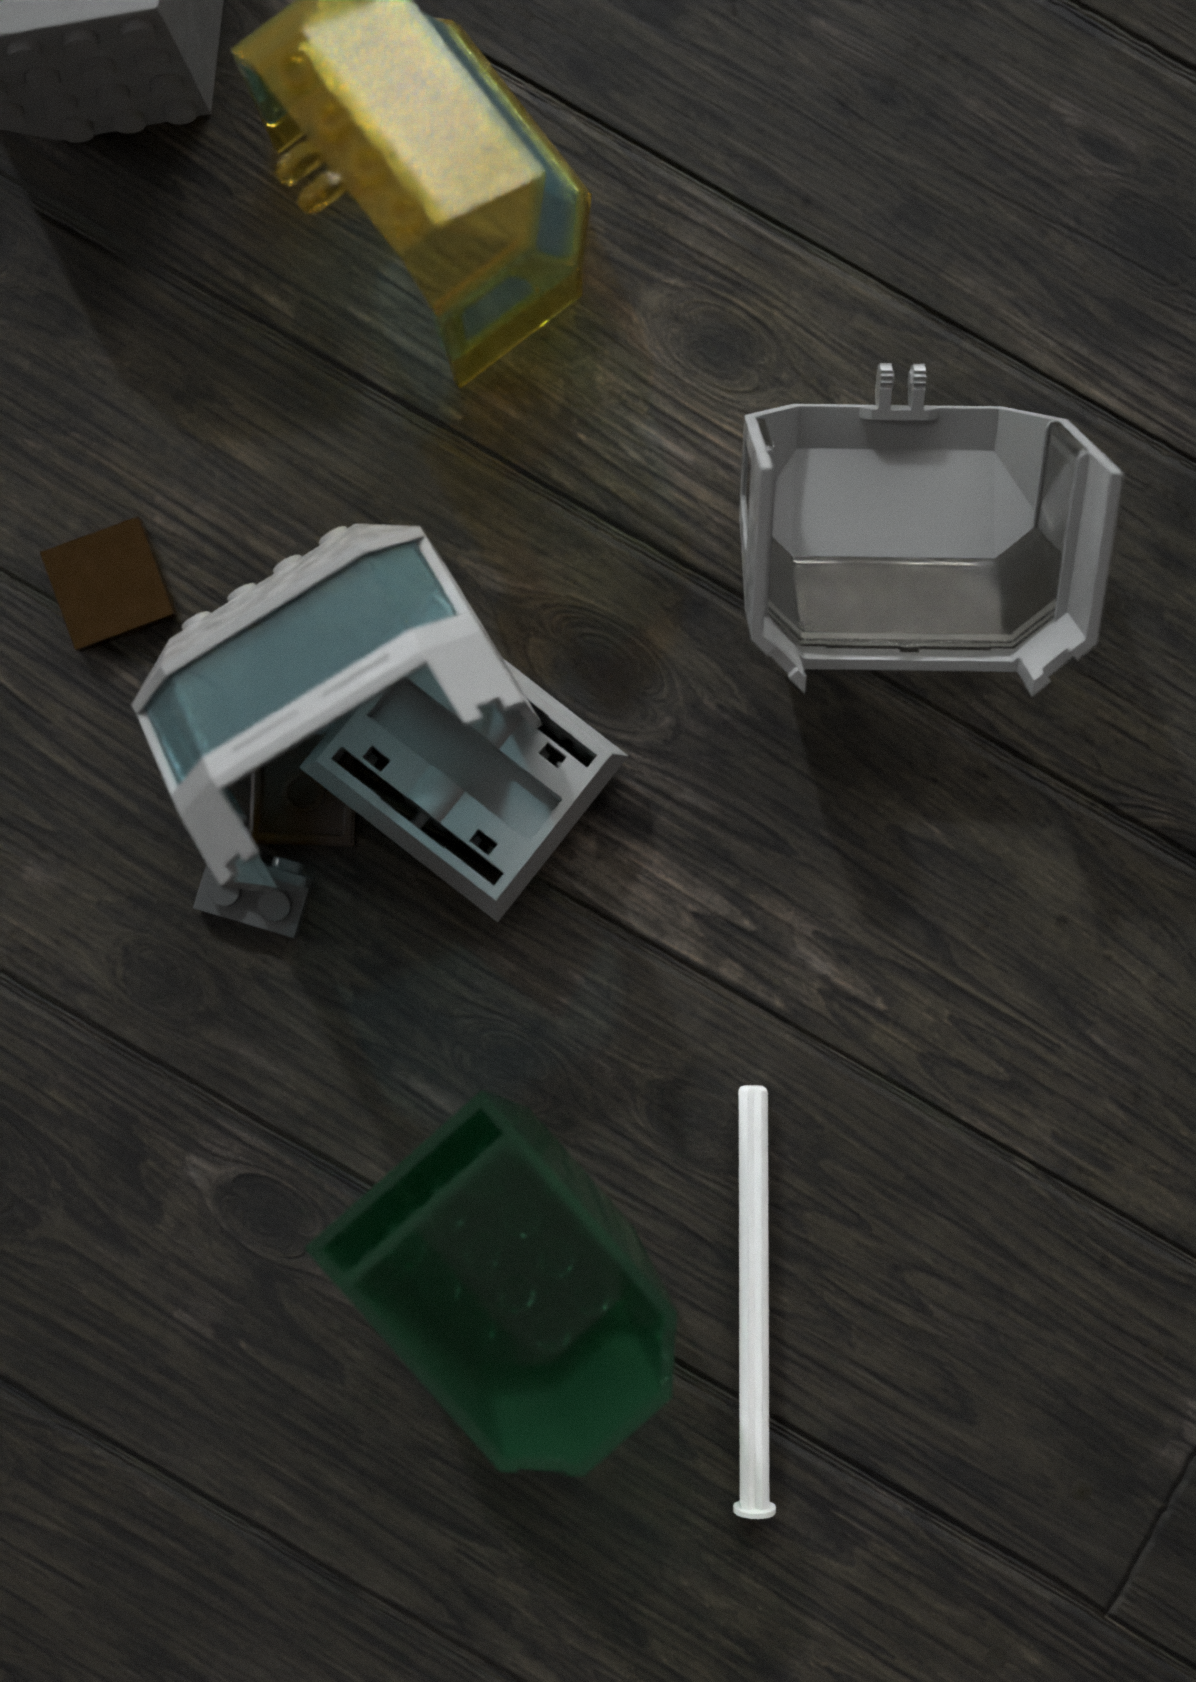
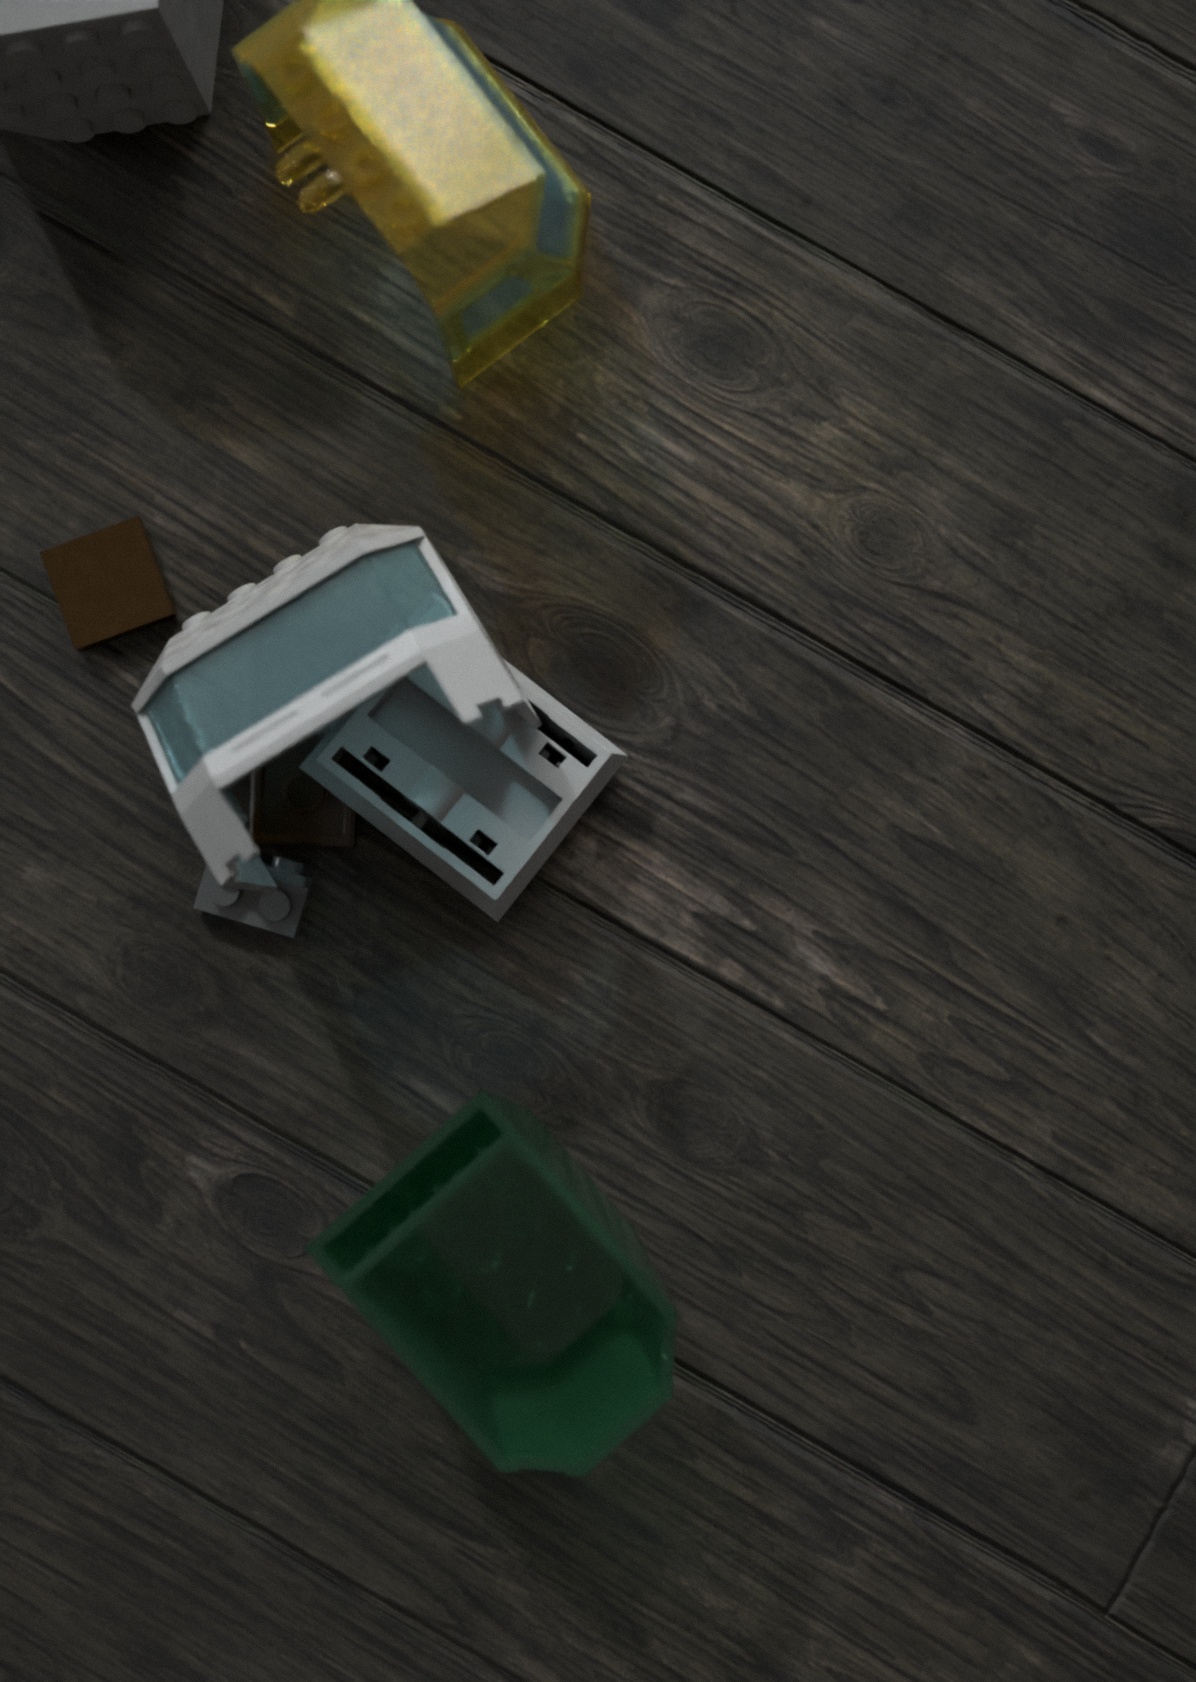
white axle [733,1085,776,1519] -> none
light grey windscreen [739,363,1123,696] -> none

